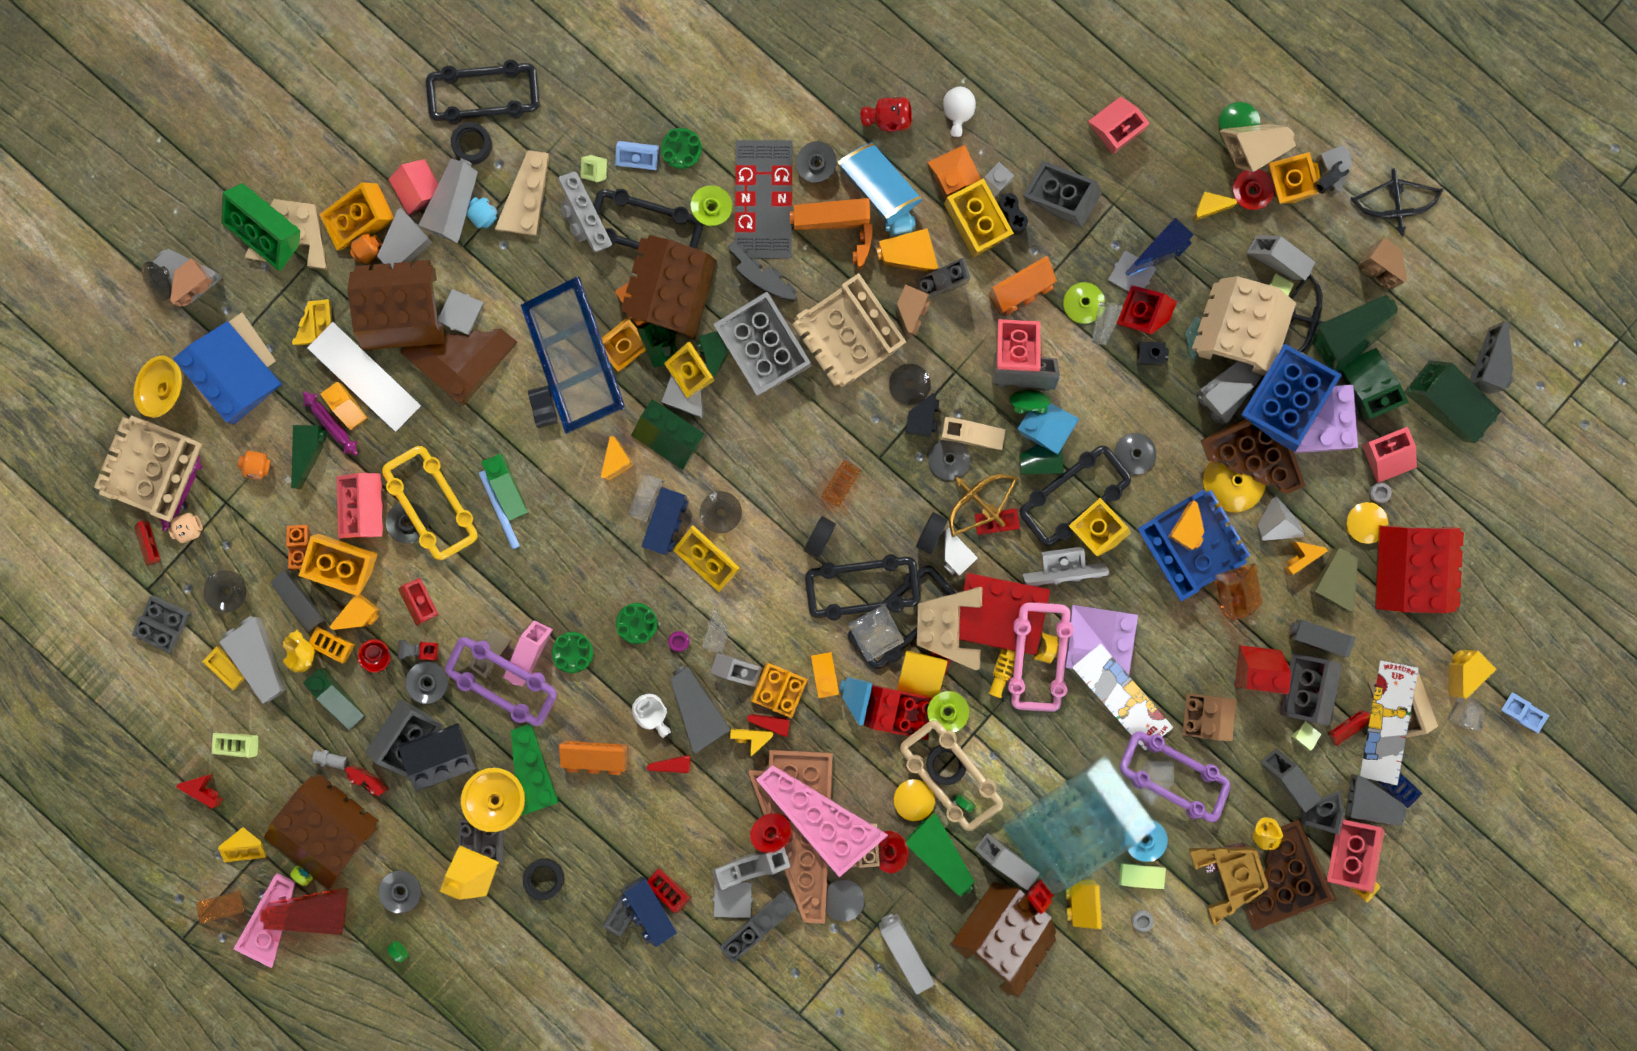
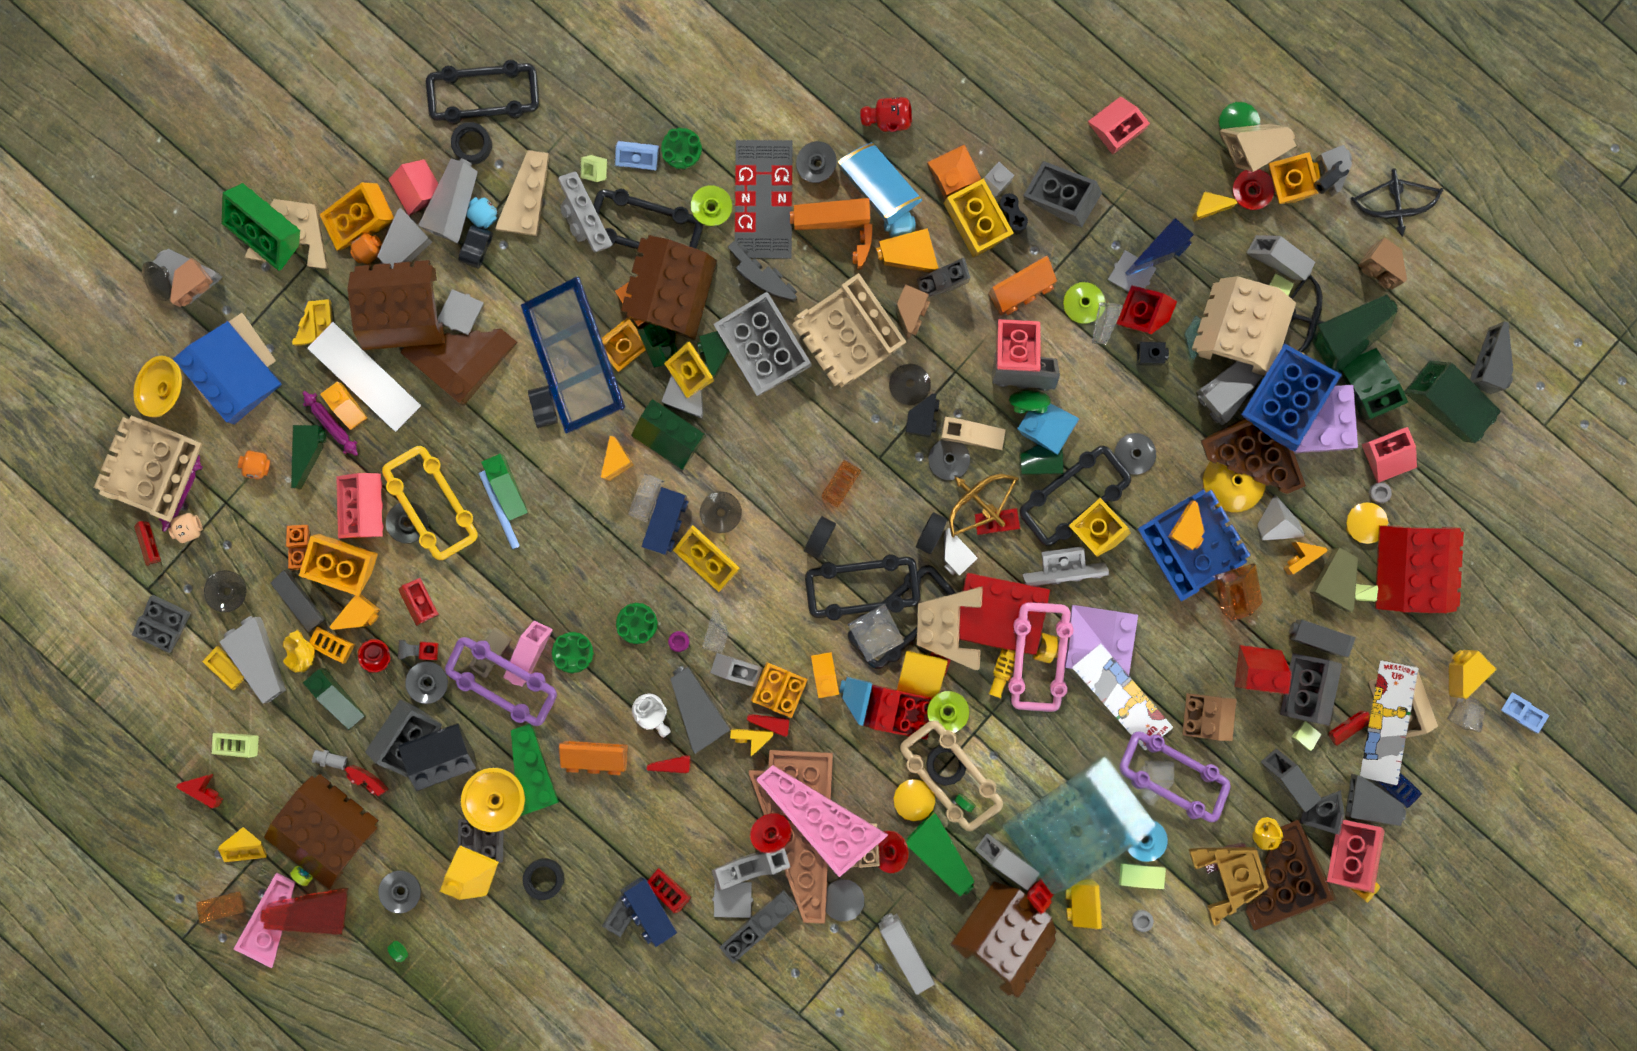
white hair [943,87,976,137] -> none
none -> black axle [458,225,493,269]
none -> yellowish green slope [1355,584,1378,602]

